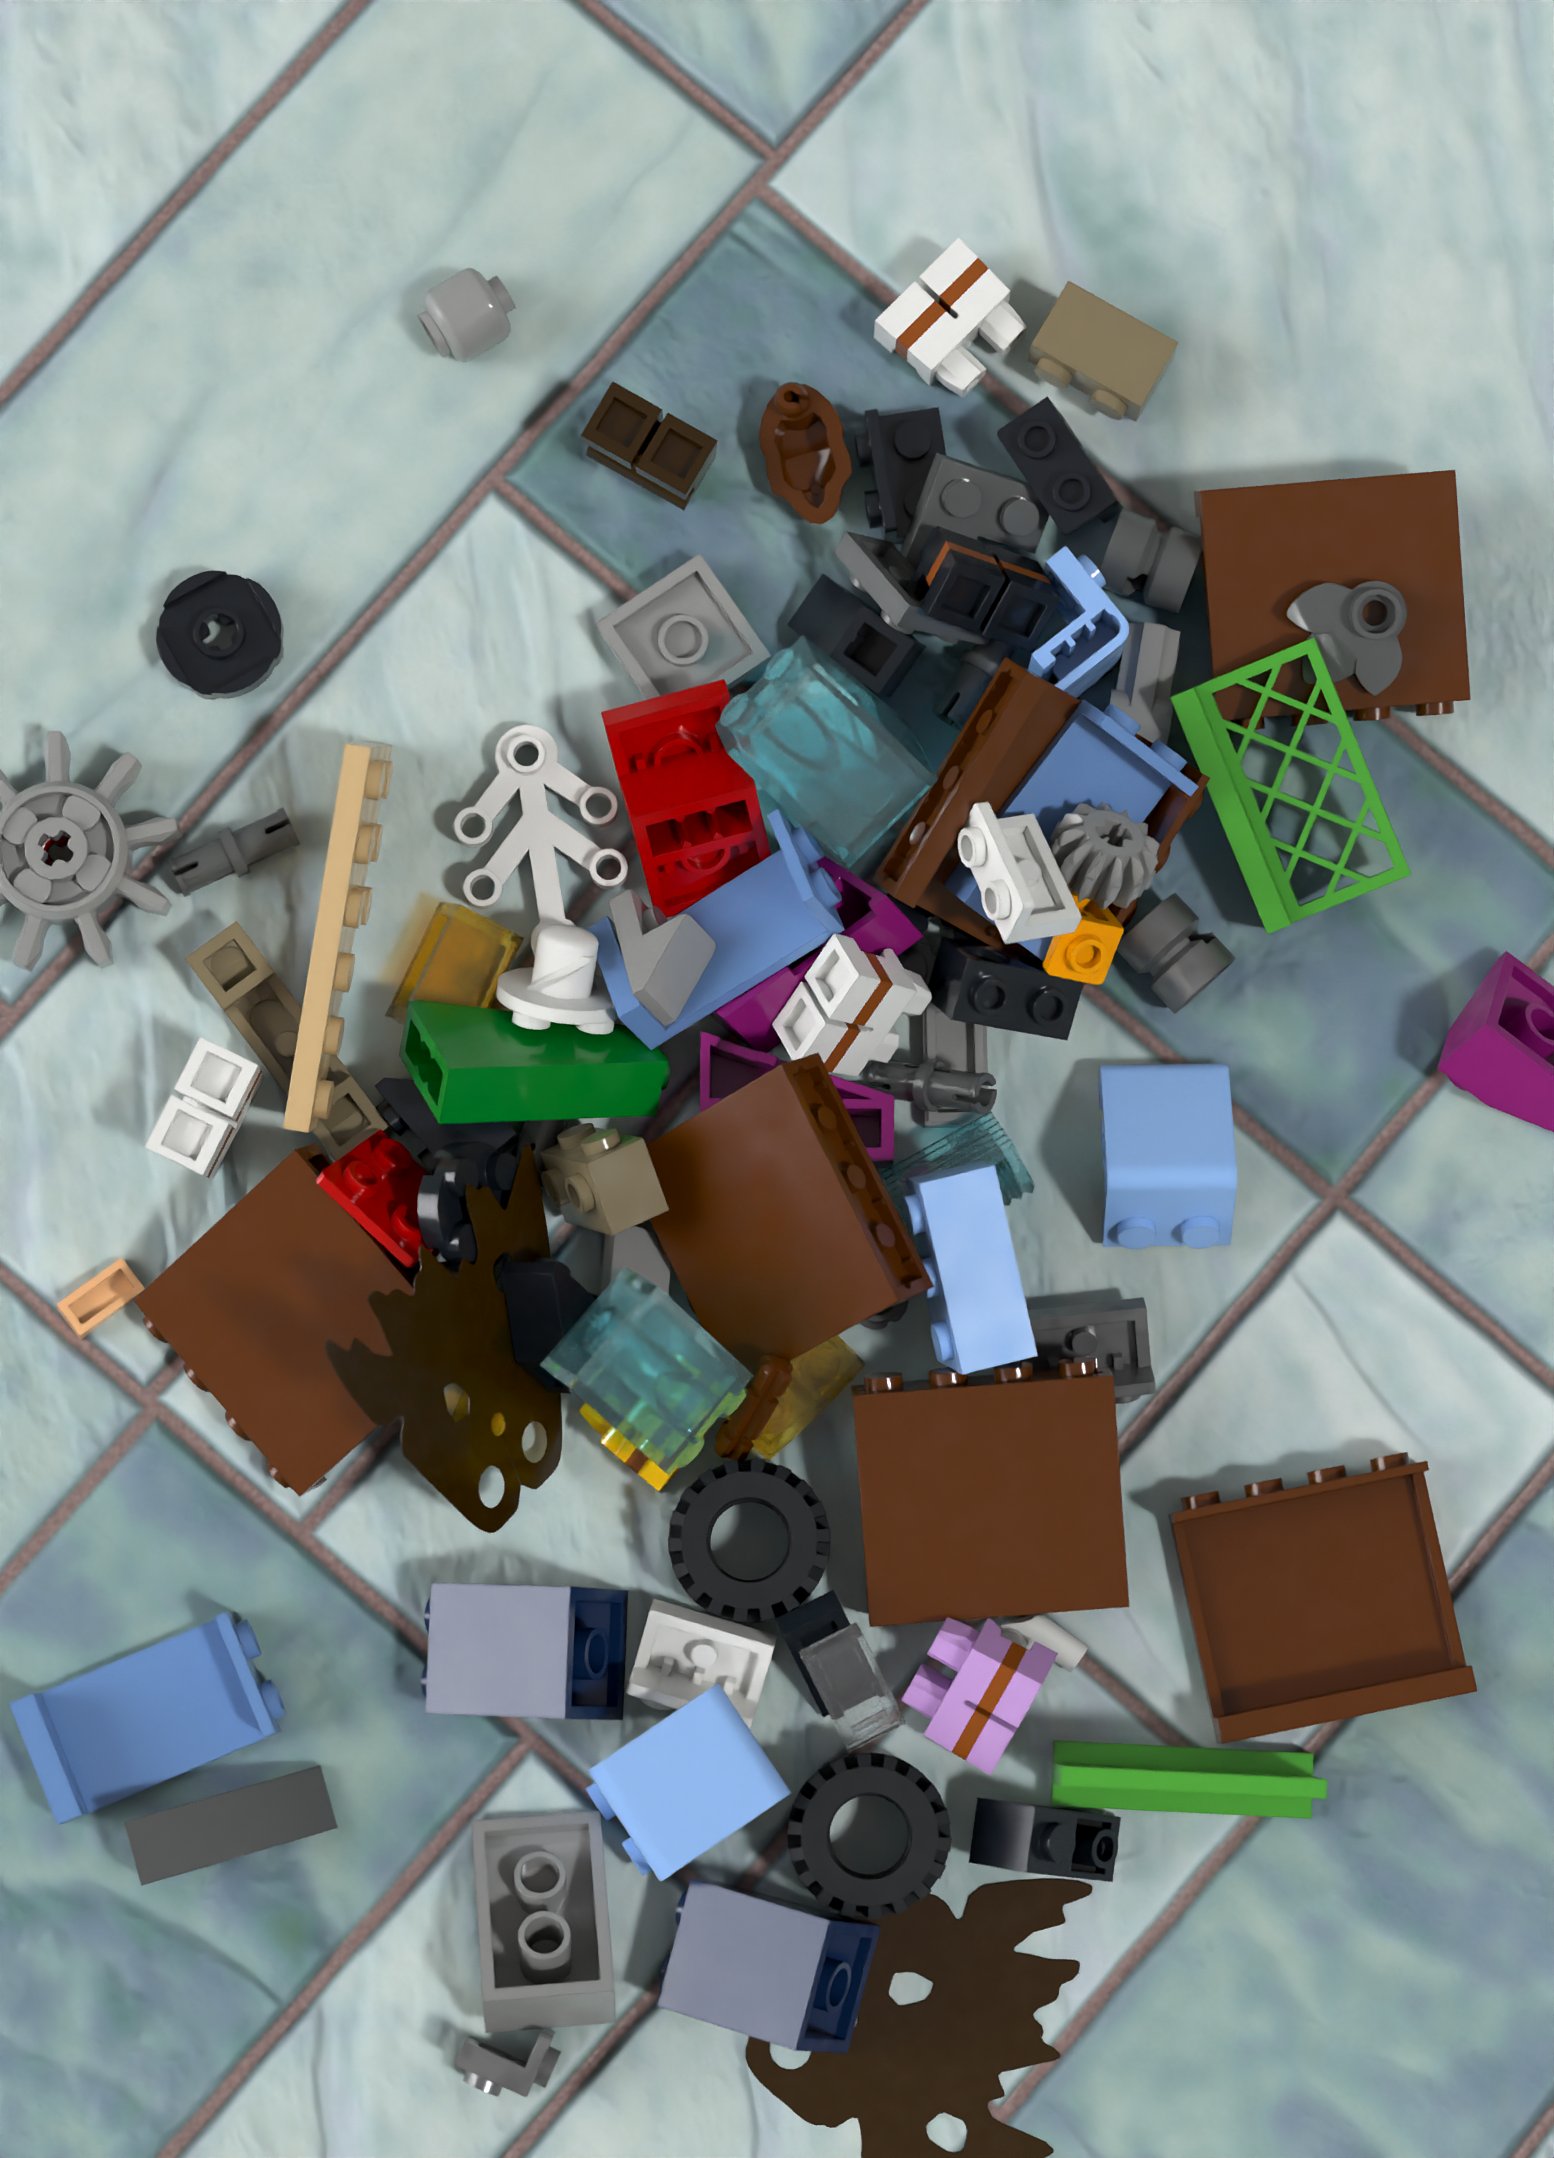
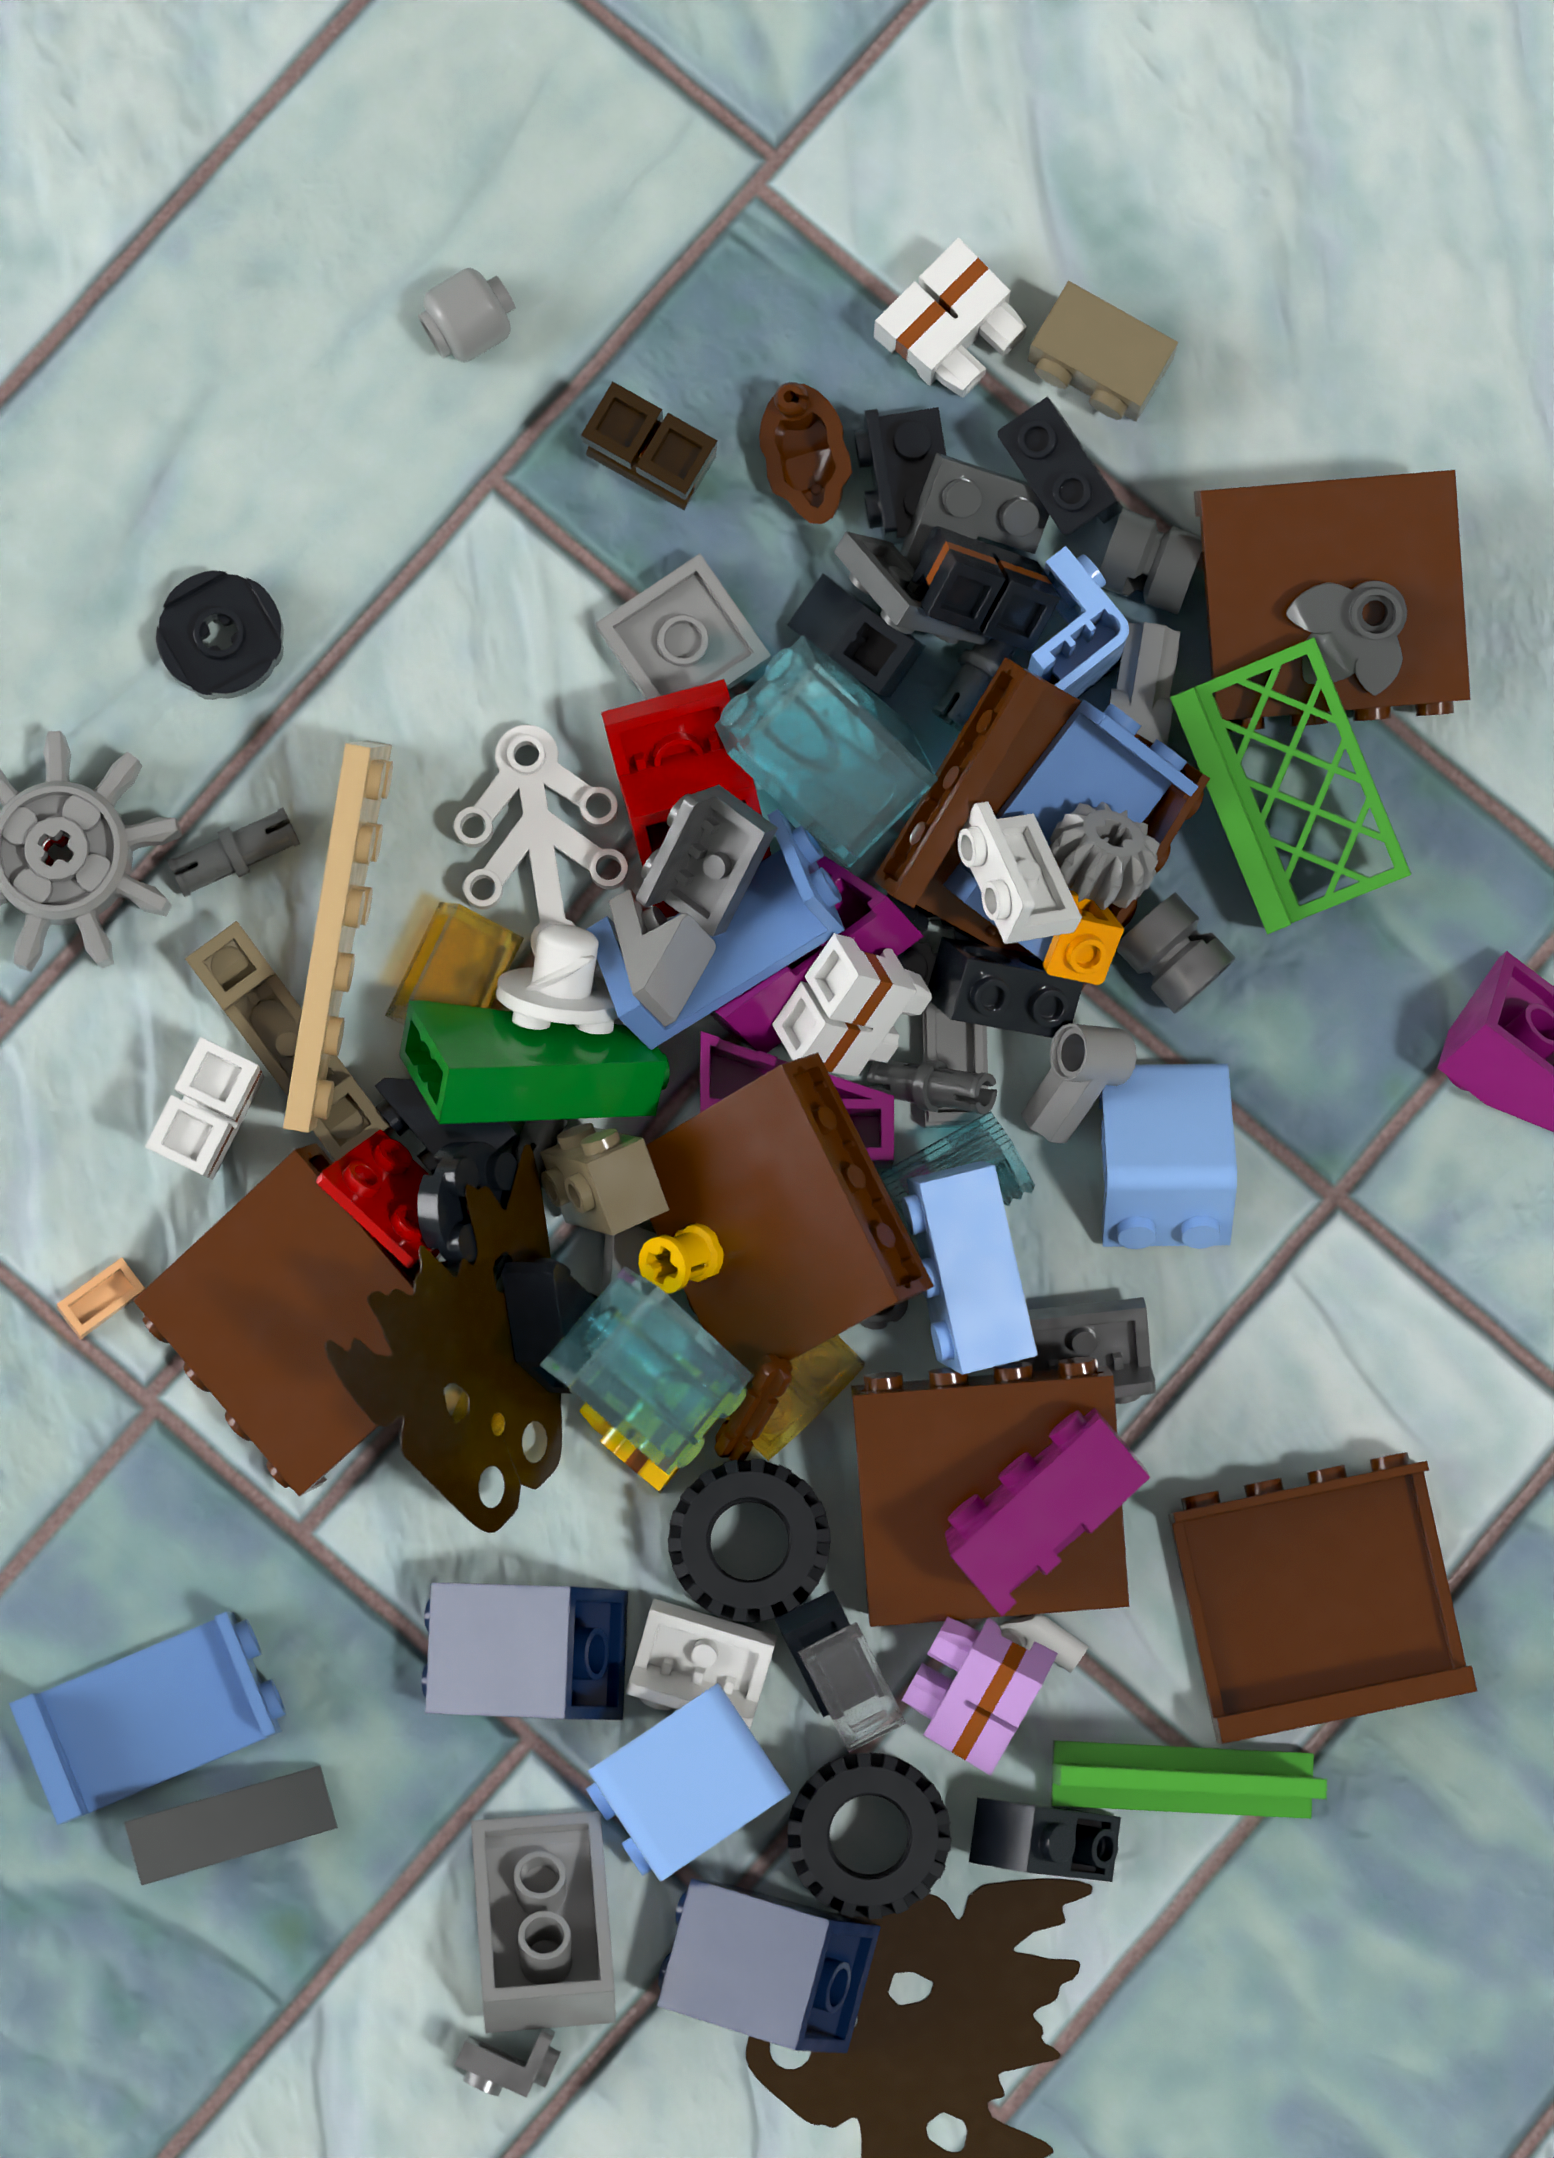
none -> flat silver bracket [635,785,778,937]
none -> yellow bush [638,1223,724,1294]
none -> magenta wedge [944,1408,1150,1616]
none -> light grey piece [1021,1023,1137,1143]

